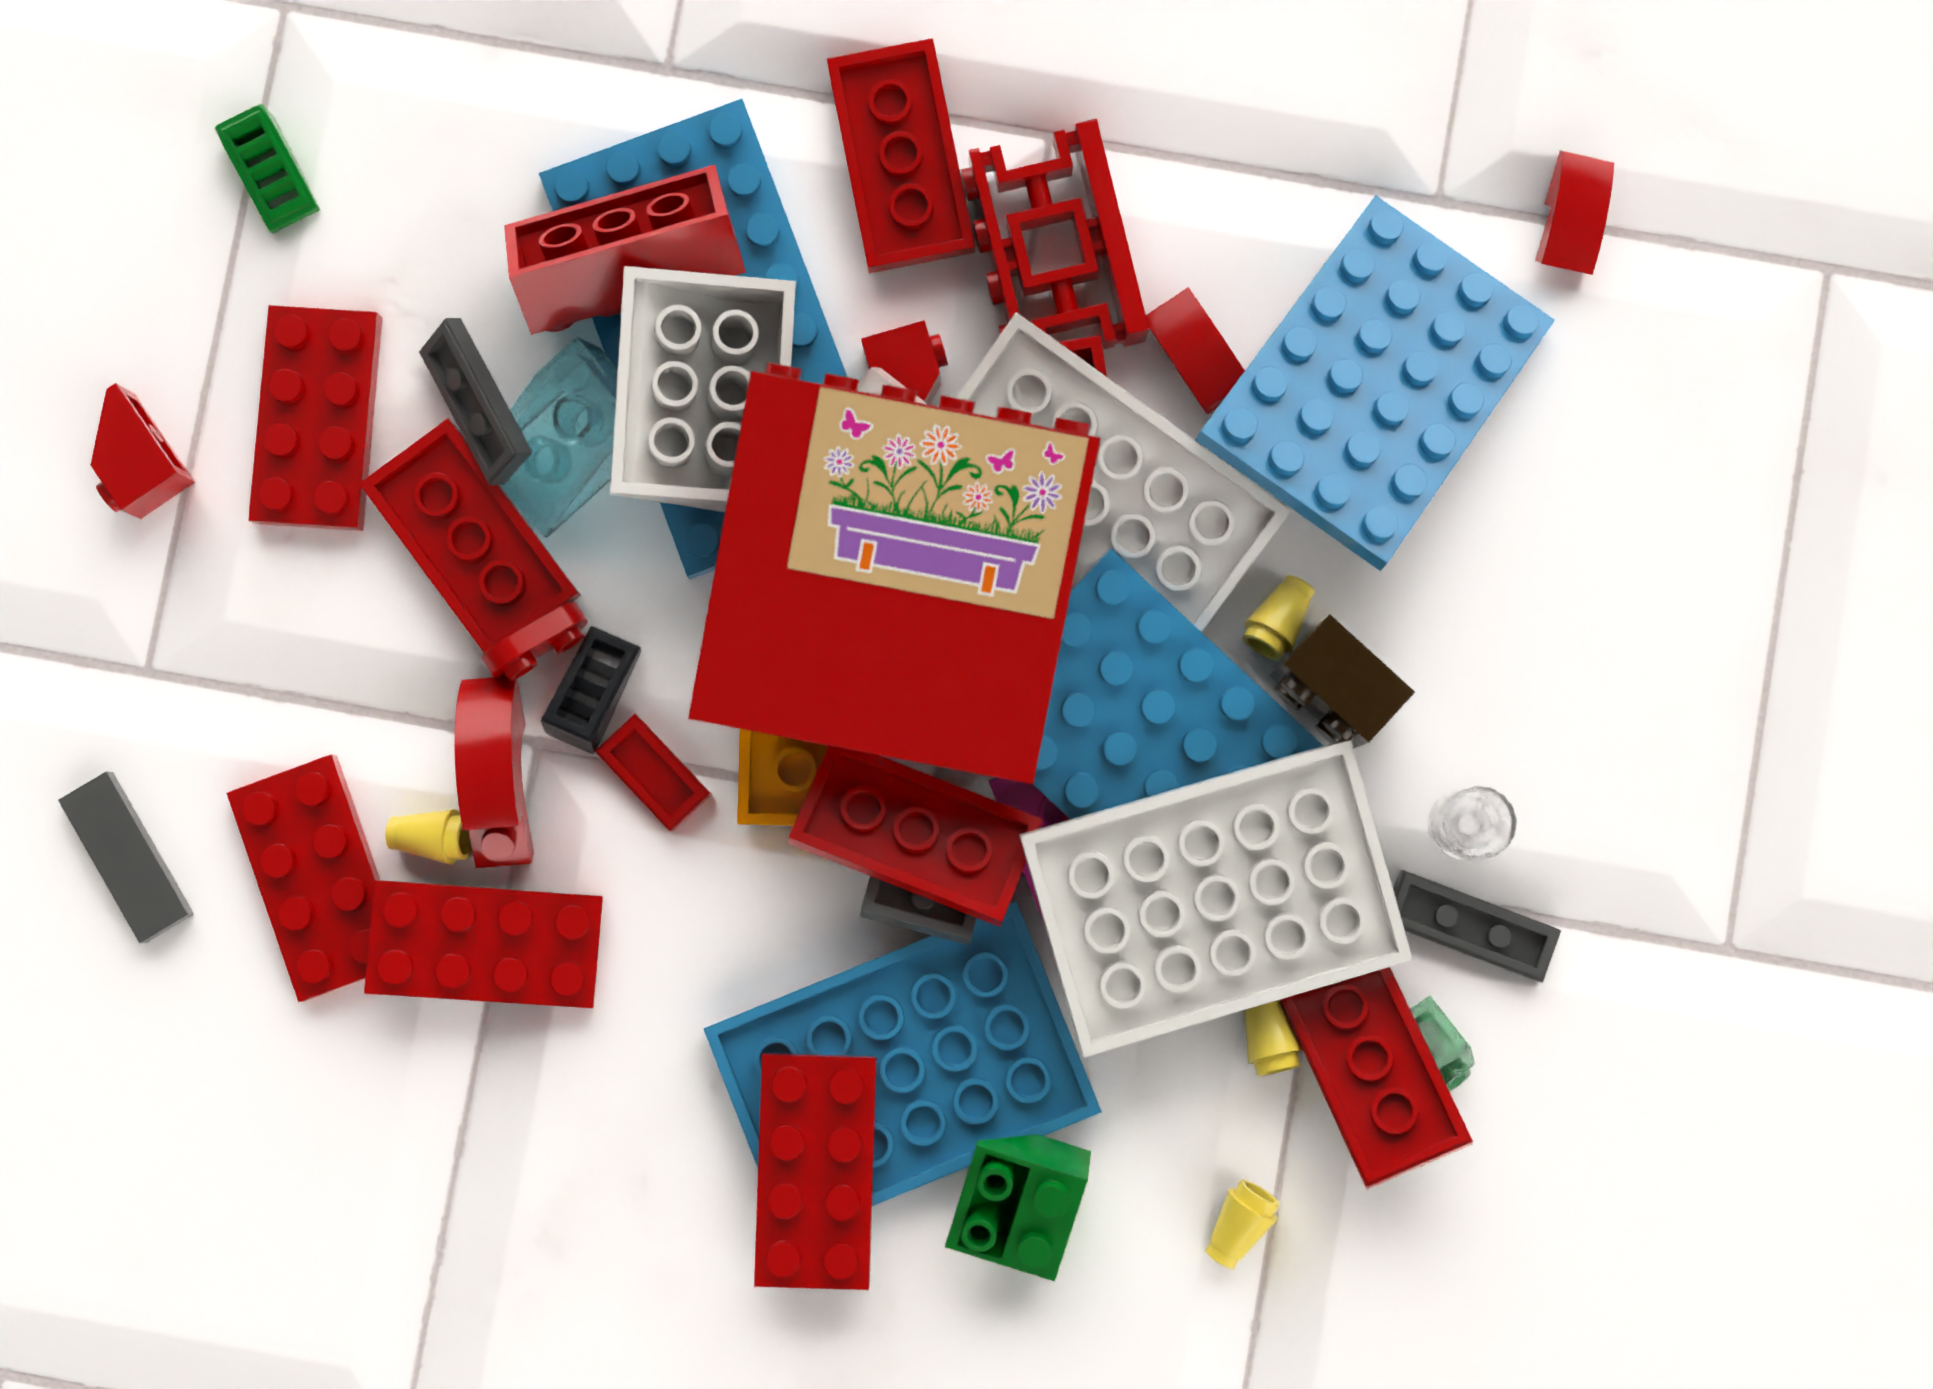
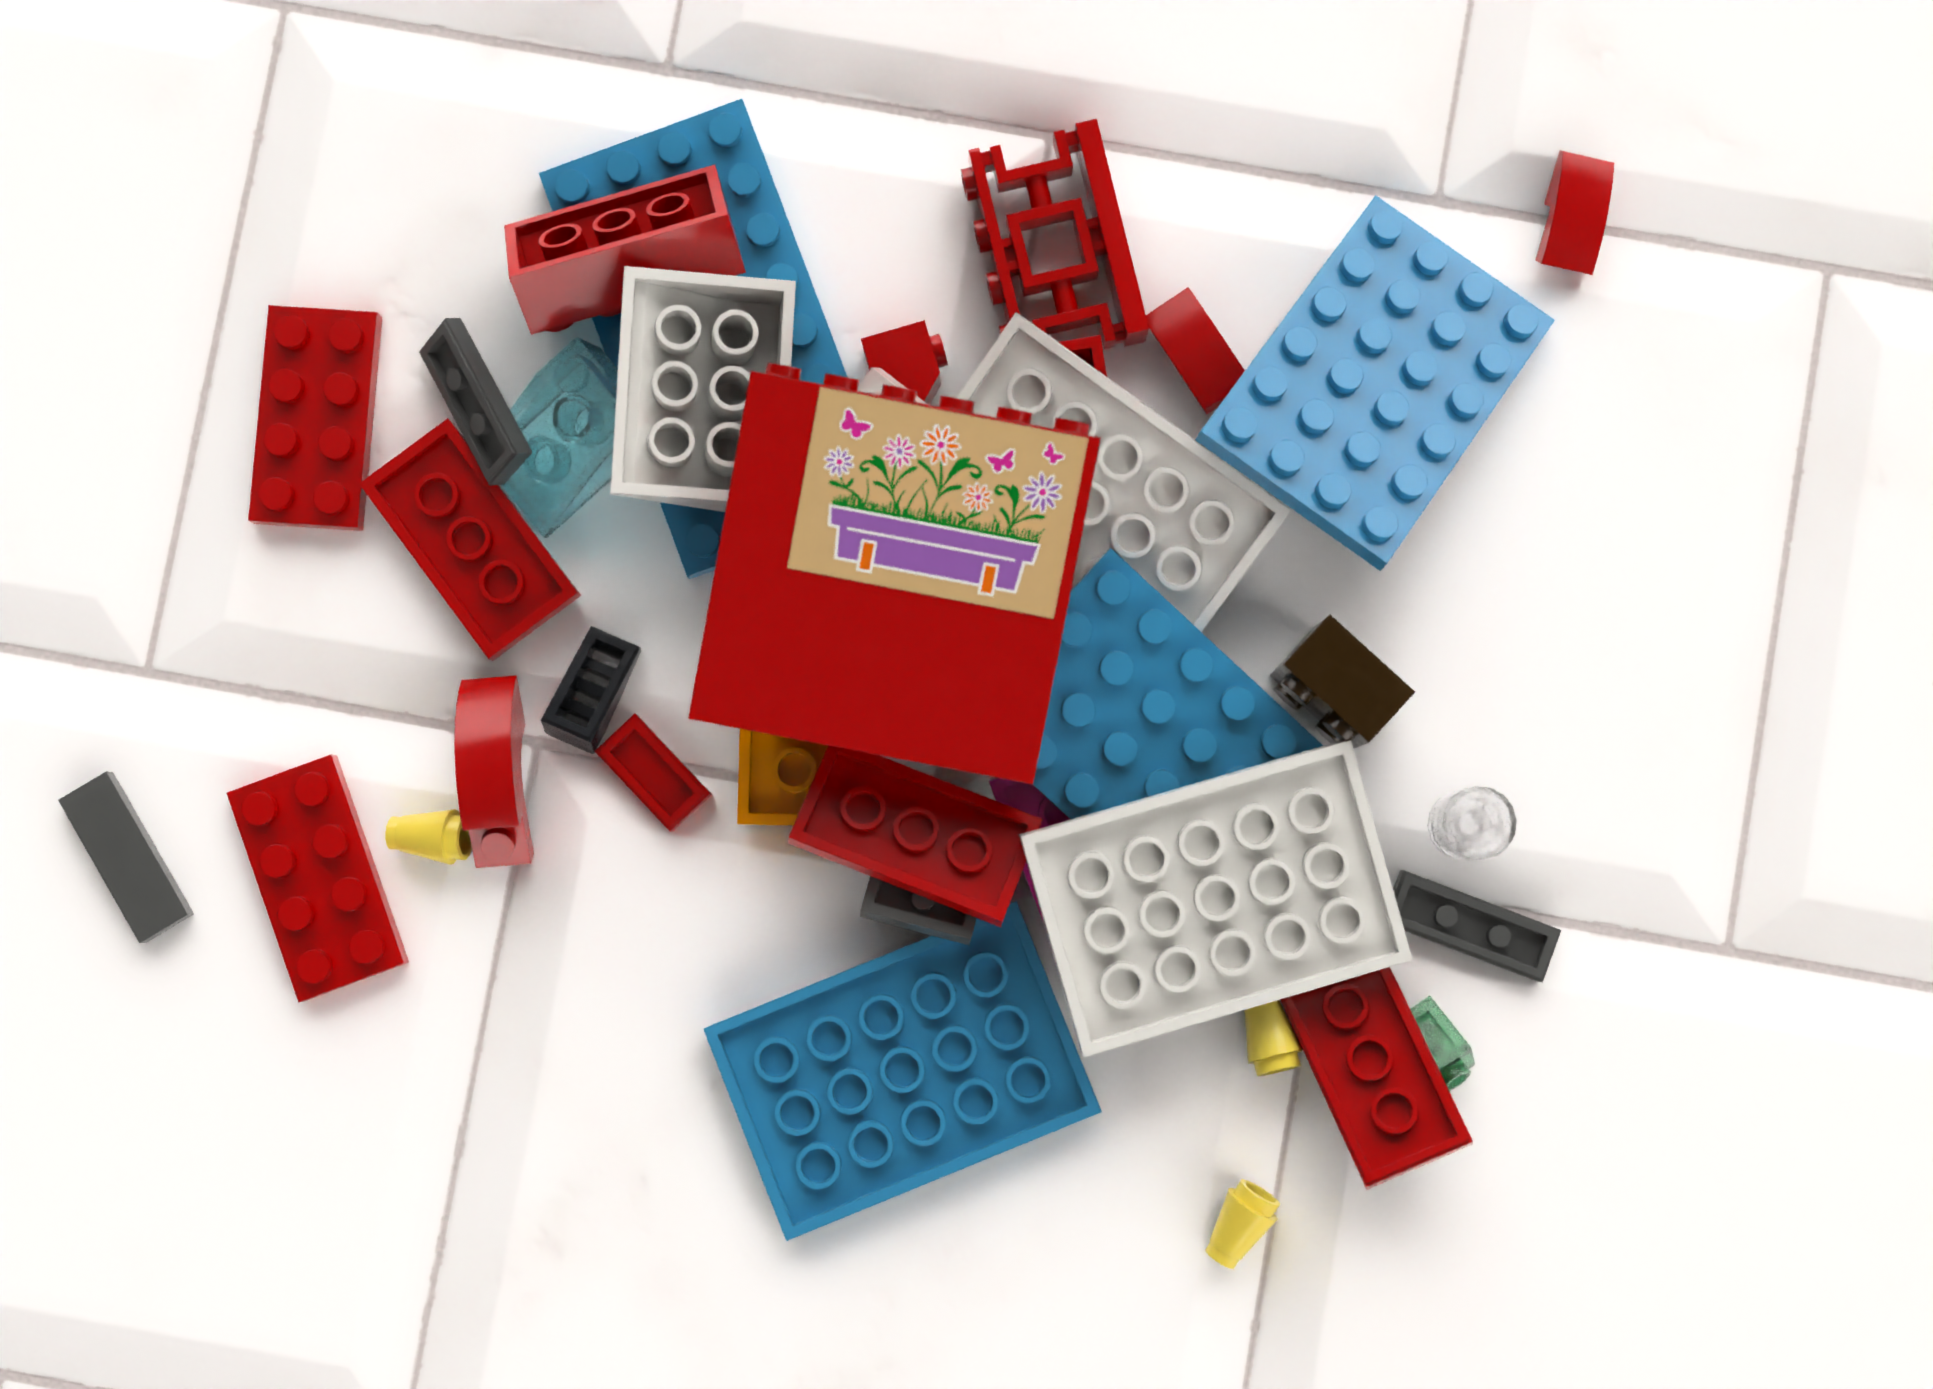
red slope [90,383,195,519] -> none
green slope [215,104,321,234] -> none
red plate [364,880,603,1009] -> none
red plate [481,602,588,681] -> none
red plate [754,1053,877,1290] -> none
red plate [826,38,975,274] -> none
green slope [945,1134,1091,1282] -> none
light yellow cone [1242,575,1315,661] -> none

